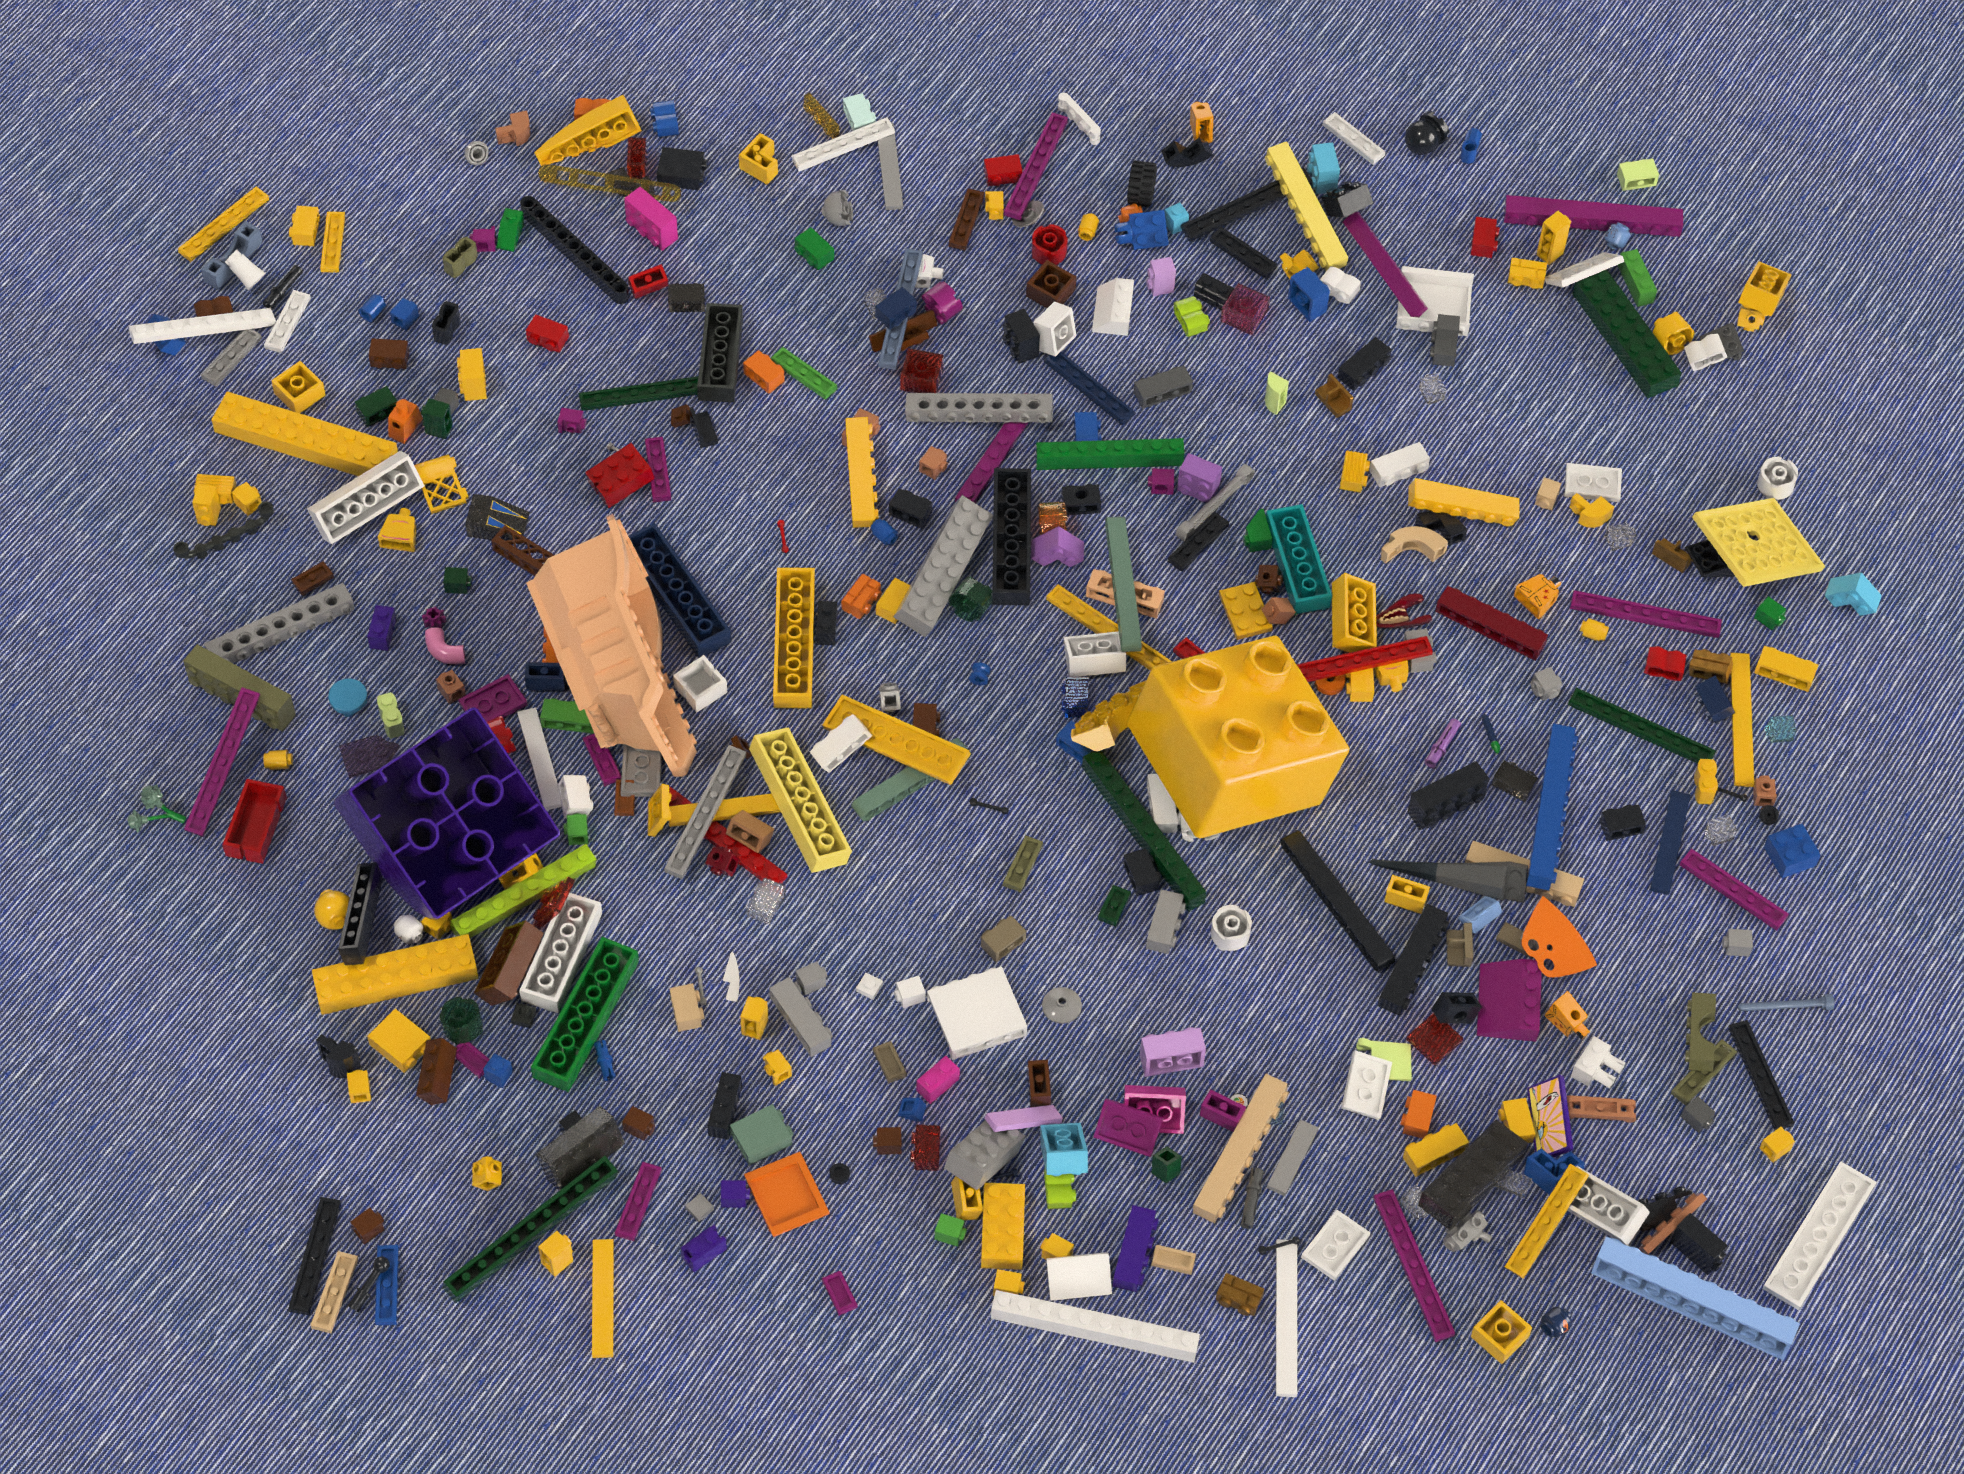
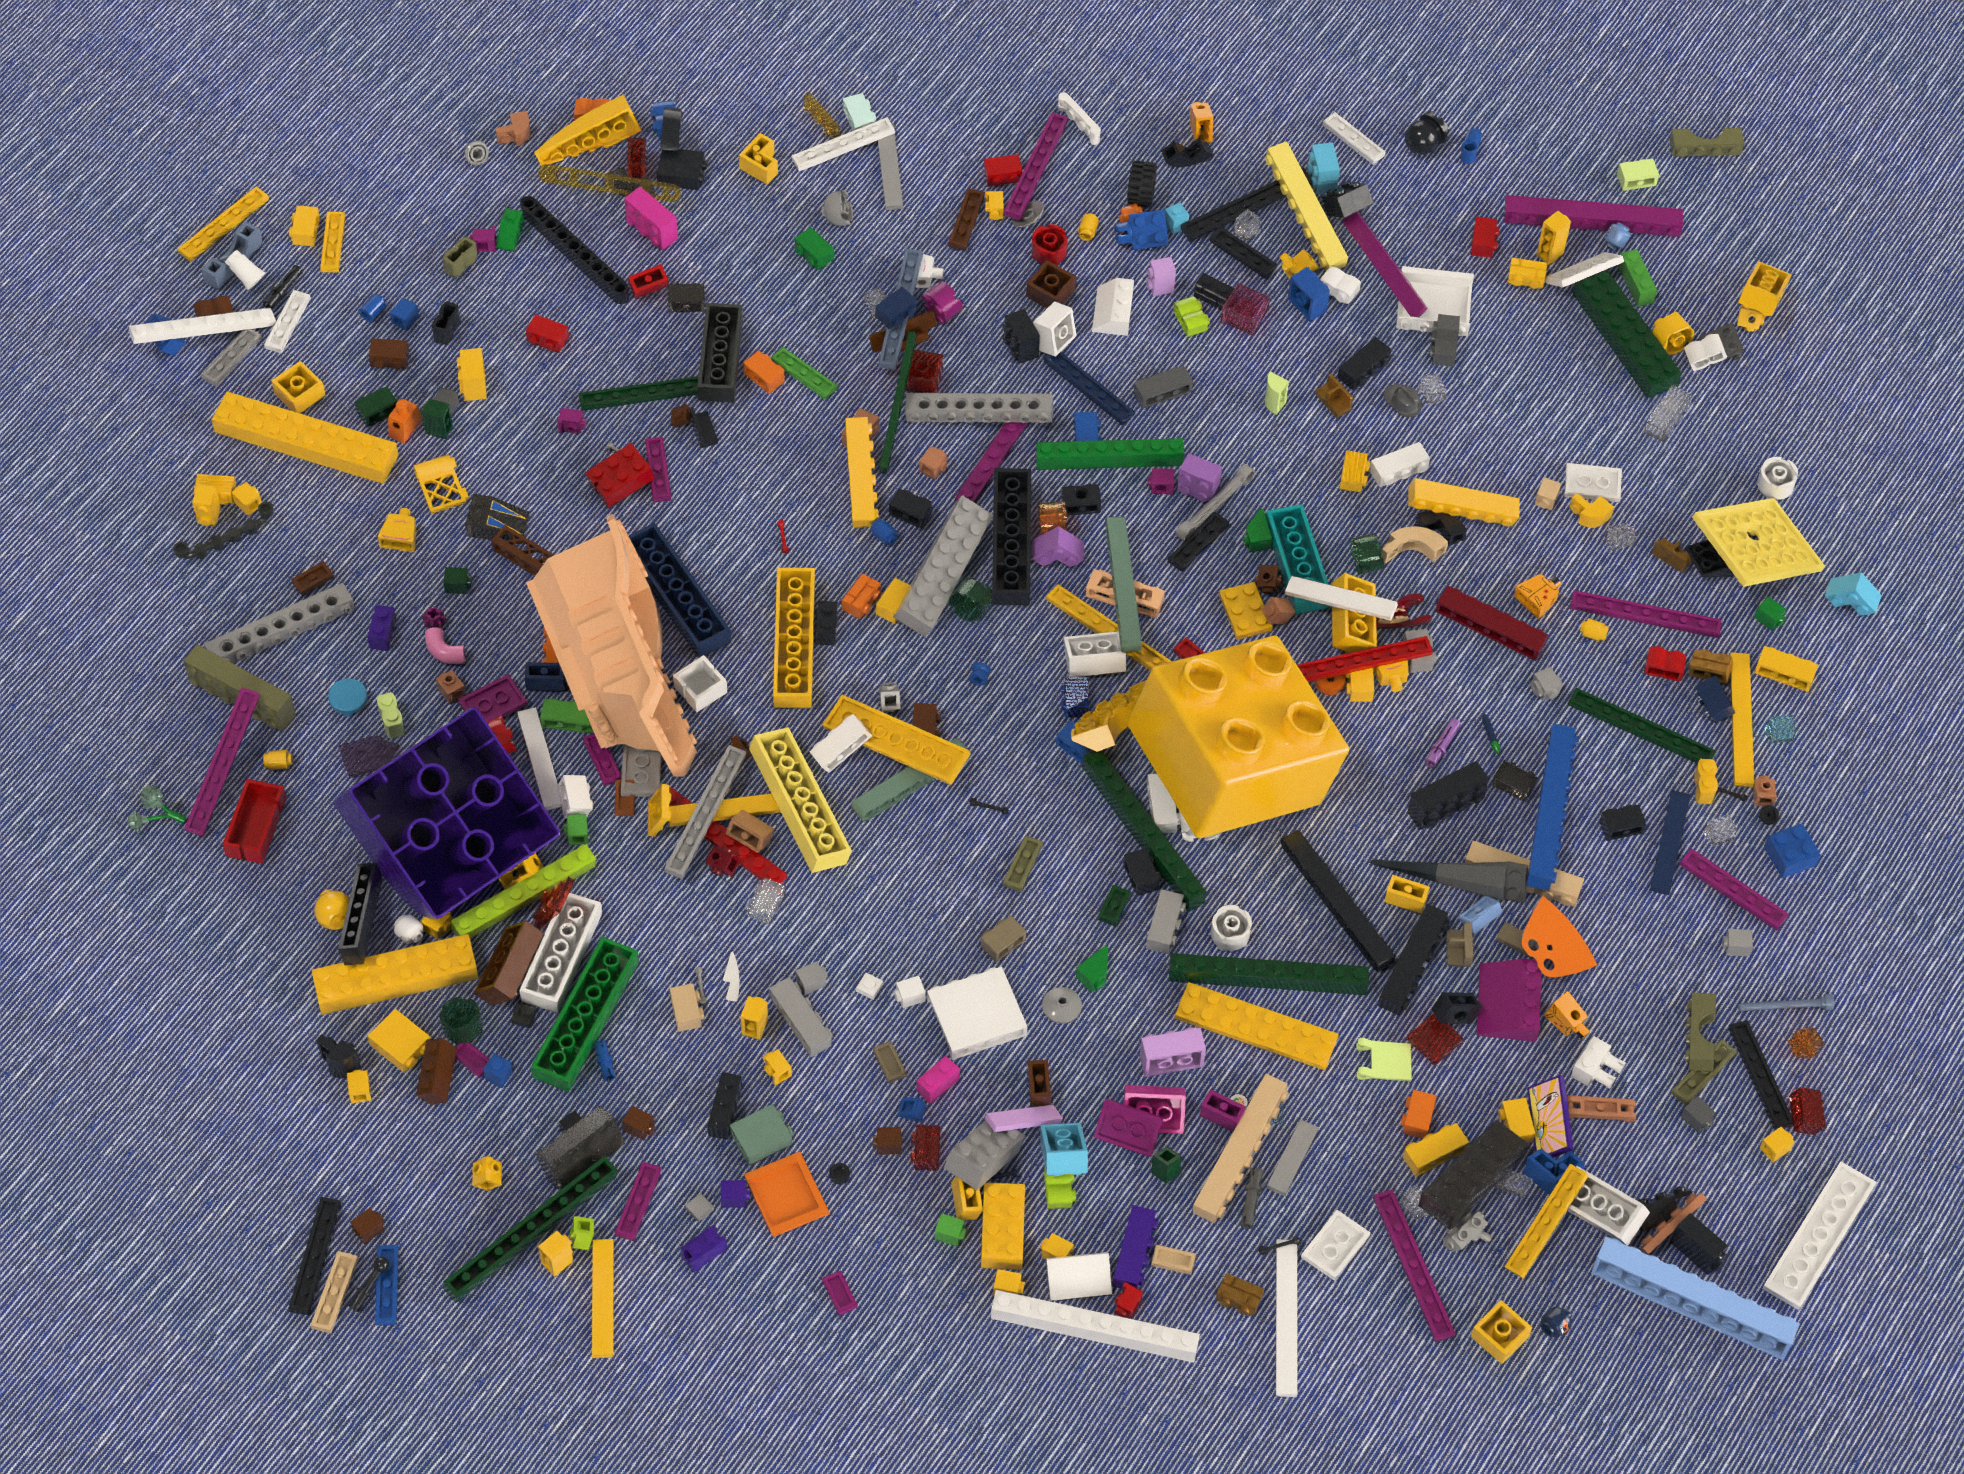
white brick [307,451,424,544] -> none
white tile [1341,1051,1392,1120] -> none
none -> lime brick [569,1216,594,1250]
none -> black brick [660,107,682,151]
none -> dark green tile [879,331,917,474]
none -> green slope [1076,945,1108,993]
none -> red brick [1114,1282,1143,1319]
none -> dark green brick [1168,953,1369,995]
none -> yellow plate [1175,982,1339,1071]
none -> clear brick [1234,209,1261,242]
none -> white tile [1285,576,1398,621]
none -> clear green brick [1350,533,1384,575]
none -> dark grey piece [1383,384,1422,417]
none -> clear brick [1644,385,1692,442]
none -> olive arch [1669,128,1744,157]
none -> clear orange brick [1788,1027,1825,1059]
none -> clear red brick [1789,1087,1826,1135]

